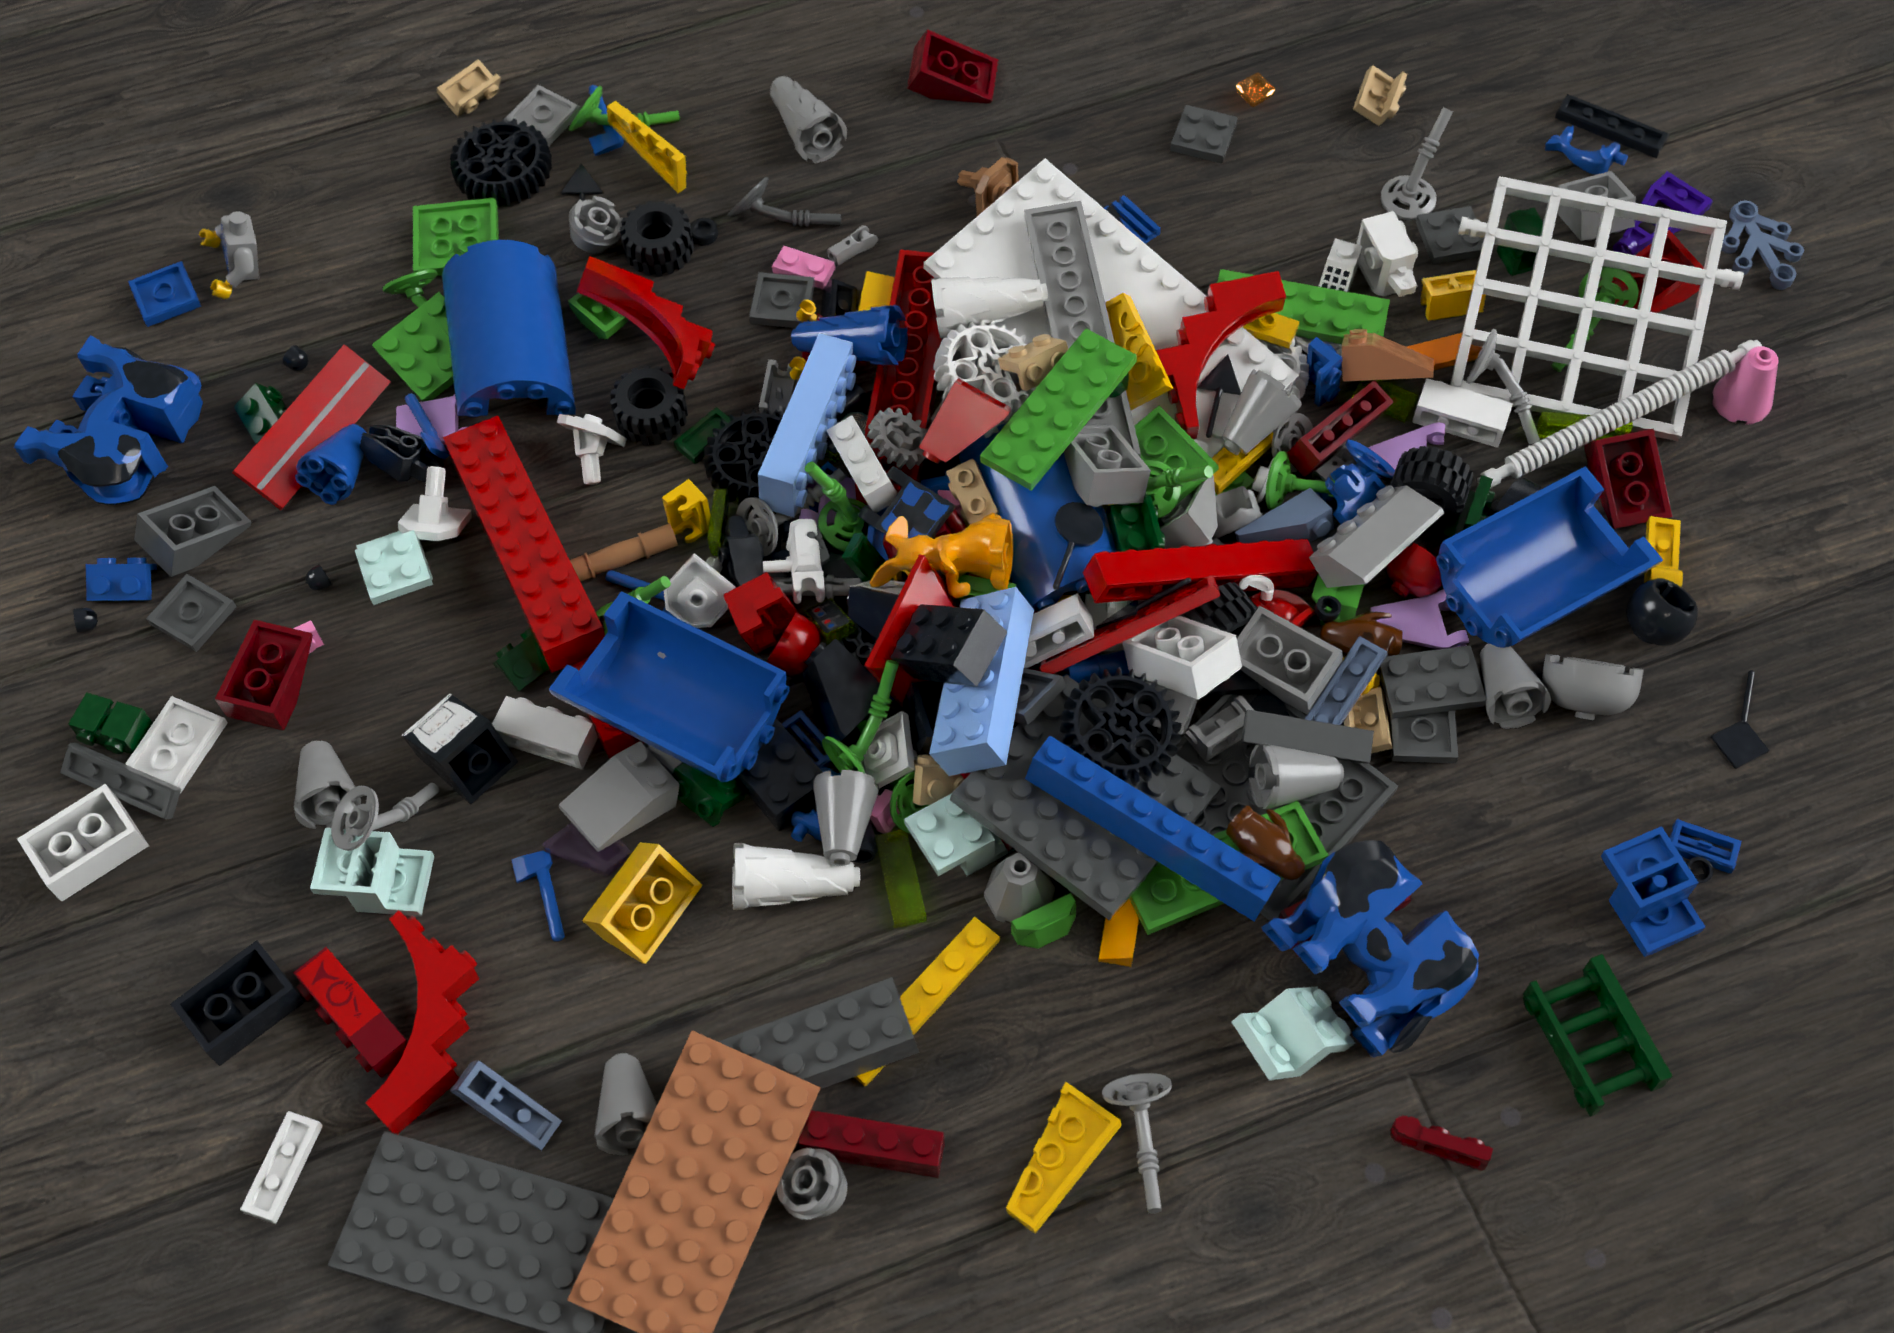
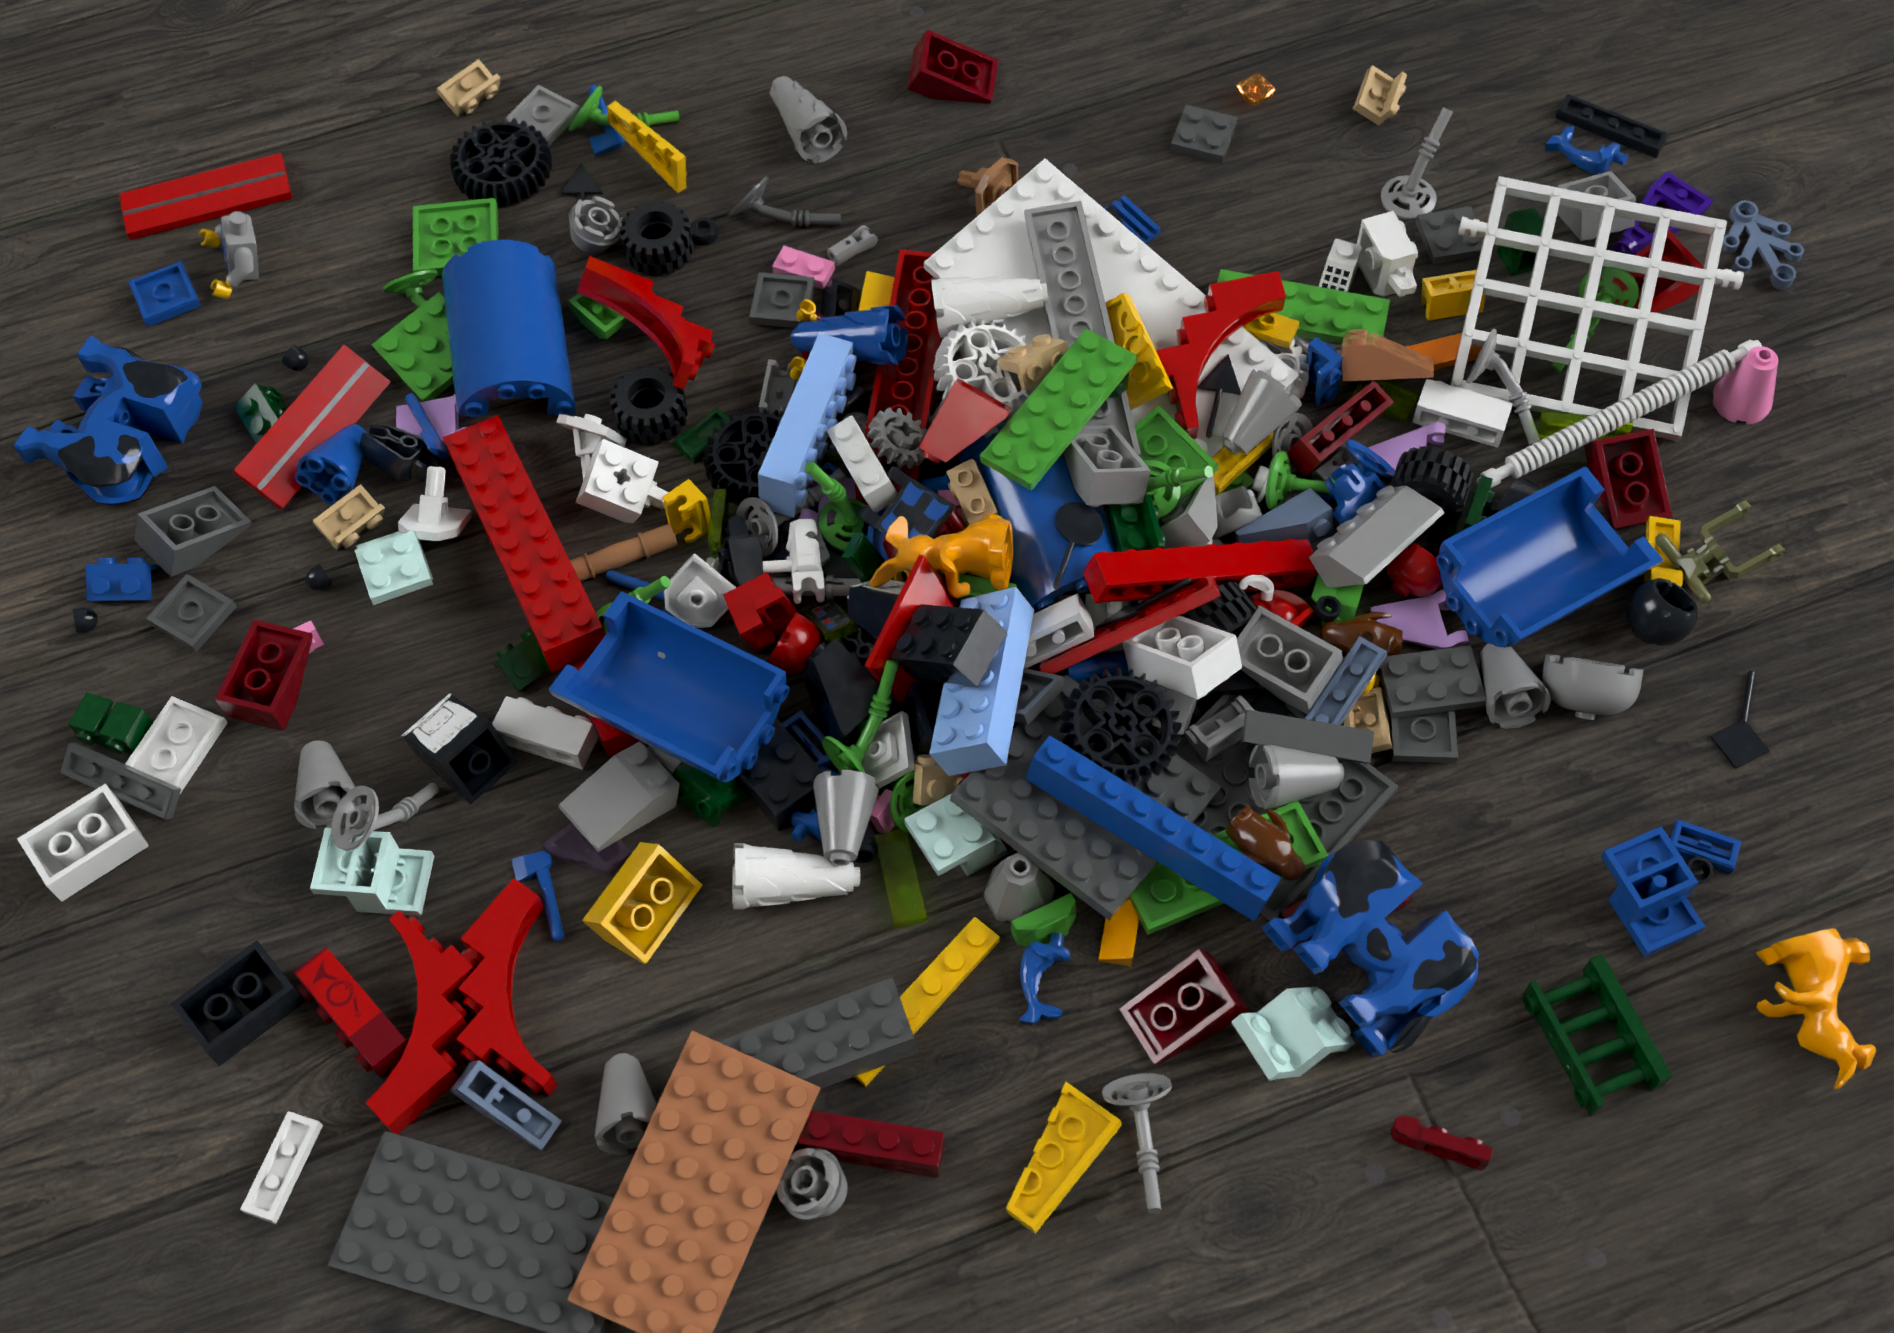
none -> red tile [119,153,293,240]
none -> tan bracket [313,484,385,550]
none -> red arch [456,878,558,1097]
none -> white hinge [576,439,669,523]
none -> blue animal [1019,933,1070,1025]
none -> dark red slope [1120,949,1249,1065]
none -> olive piece [1655,500,1785,603]
none -> light orange animal [1756,928,1876,1090]

